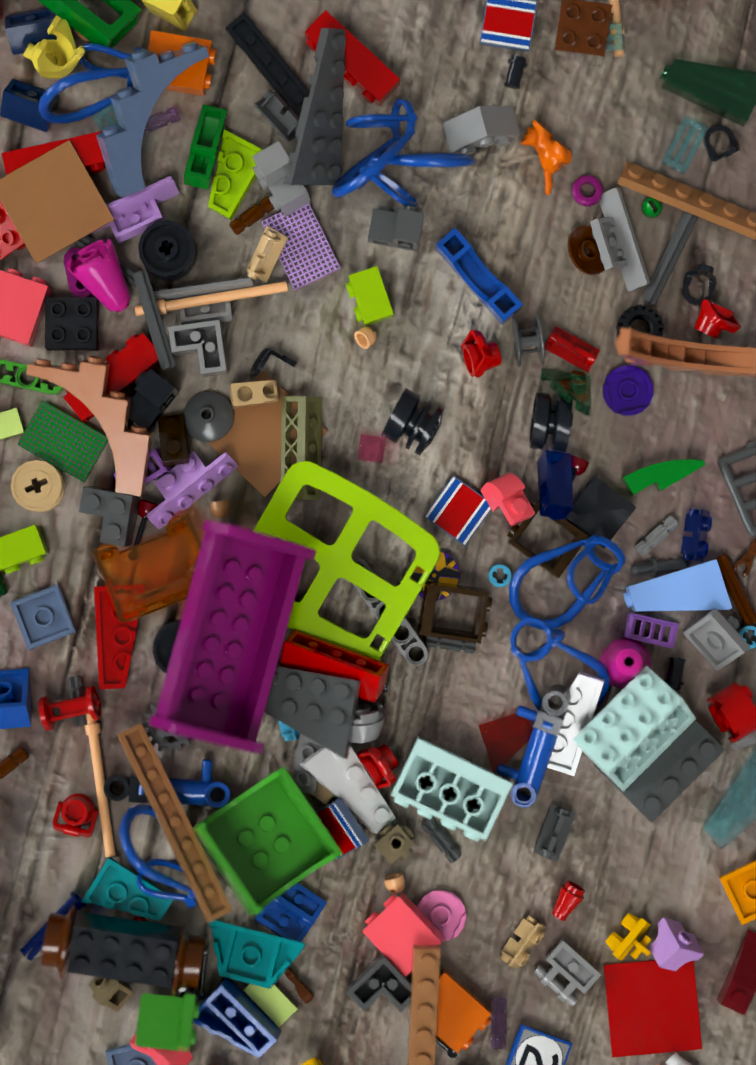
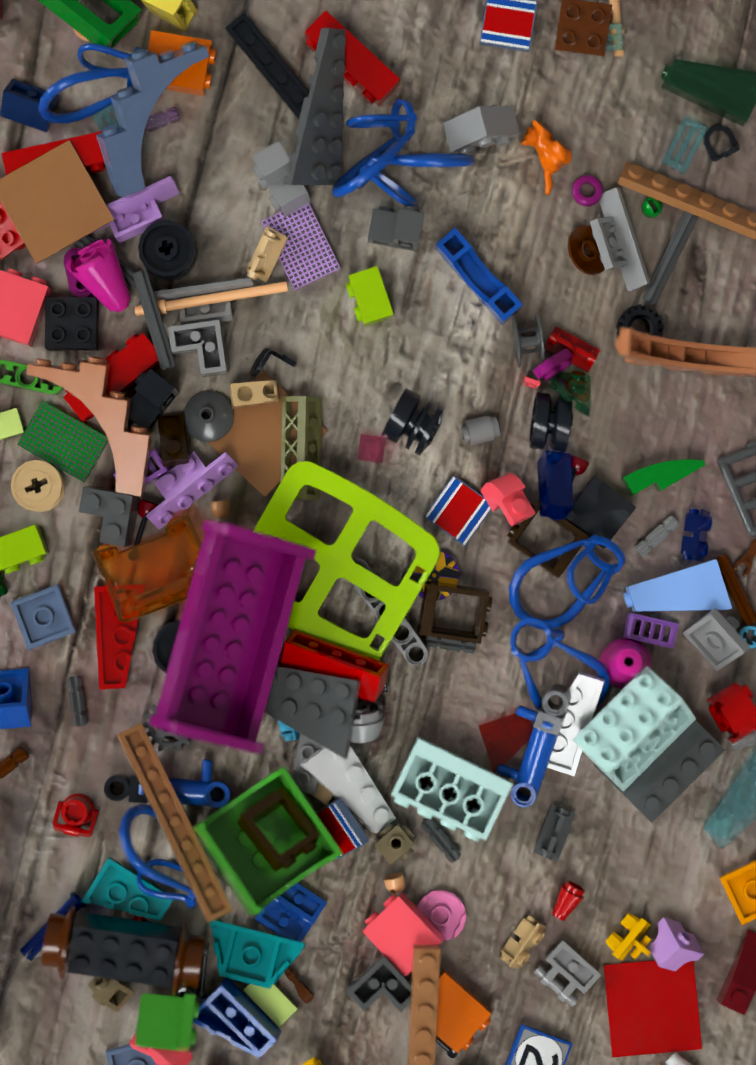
dark blue panel [5,8,57,55] -> none
light yellow piece [23,15,85,79] -> none
red hose [38,686,102,731] -> none
light nougat bar [84,714,116,857] -> none
green slope [184,104,228,190] -> none
lime wing [208,129,263,221] -> none
reddish brown axle [229,196,274,235] -> none
dark grey hinge [254,89,299,142] -> none
light nougat hinge [354,326,377,349] -> none
red piece [356,744,399,789] -> none
red piece [461,330,501,378] -> none
medium azure bush [488,564,511,587] -> none
clear purple axle [491,997,507,1050] -> none
black pin [504,55,528,89] -> none
dark purple tile [602,365,654,416] -> none
dark grey piece [630,557,689,577] -> none
black pin [664,657,686,690] -> none
black piece [683,264,716,306] -> none
red piece [694,299,741,339] -> none
none -> dark brown window [237,786,320,872]
none -> light grey brick [461,416,500,446]
none -> coral piece [522,375,541,389]
none -> magenta plate [533,348,573,381]

